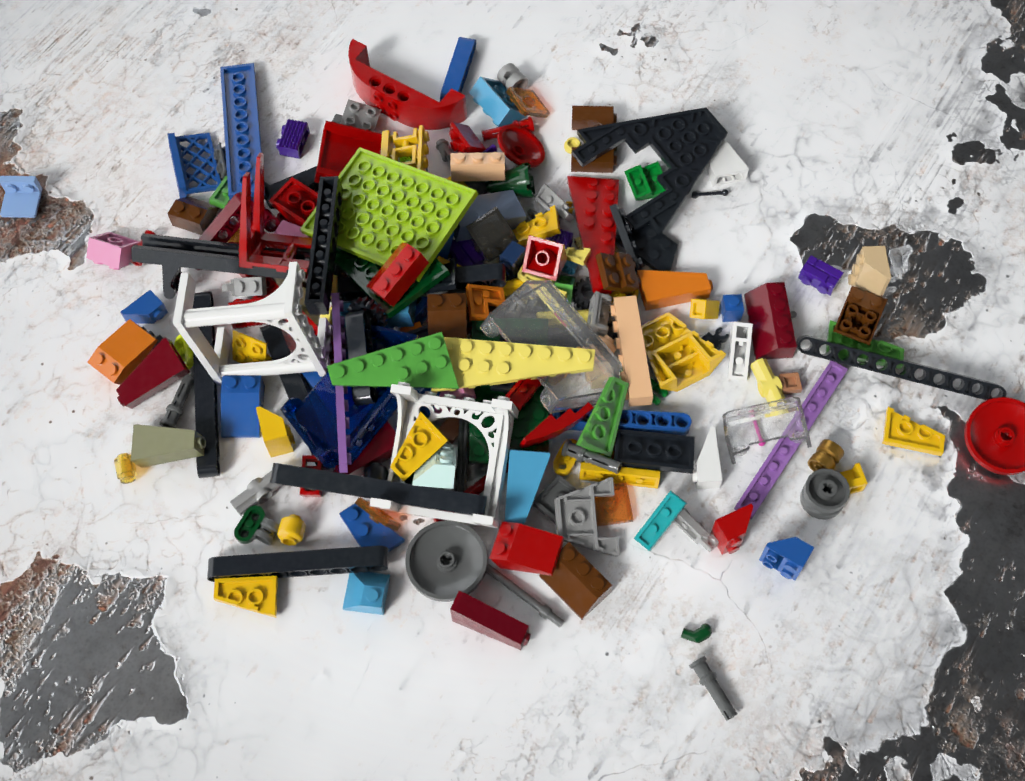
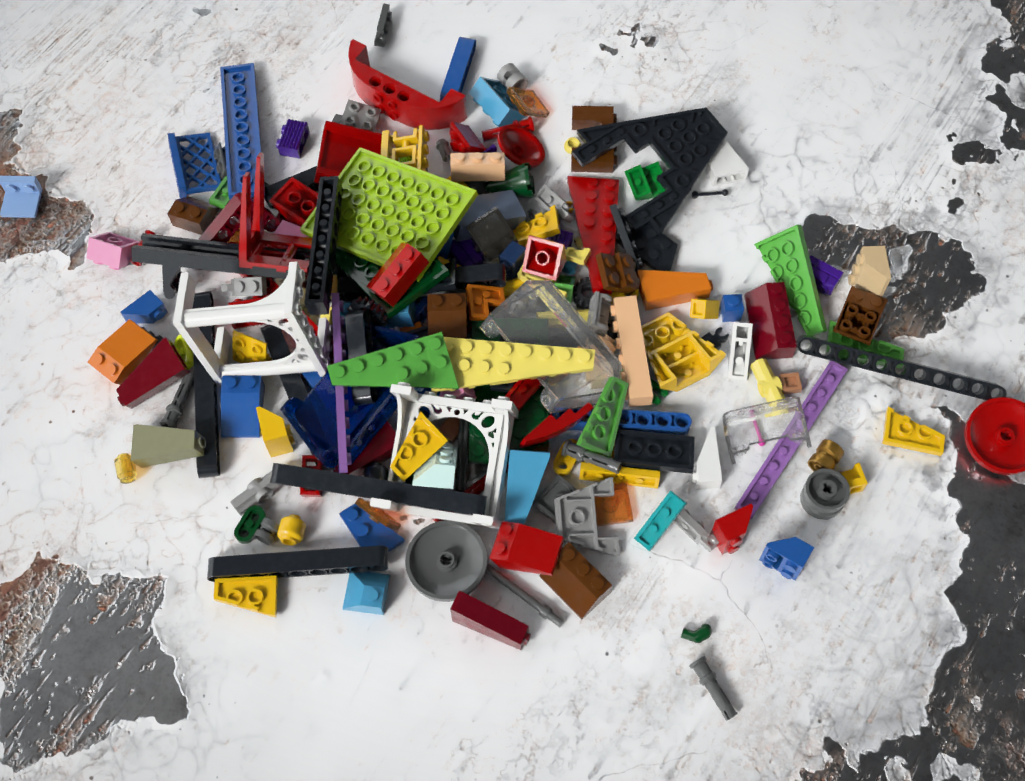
none -> dark grey hinge [374,3,392,48]
none -> bright green wing [754,224,827,337]

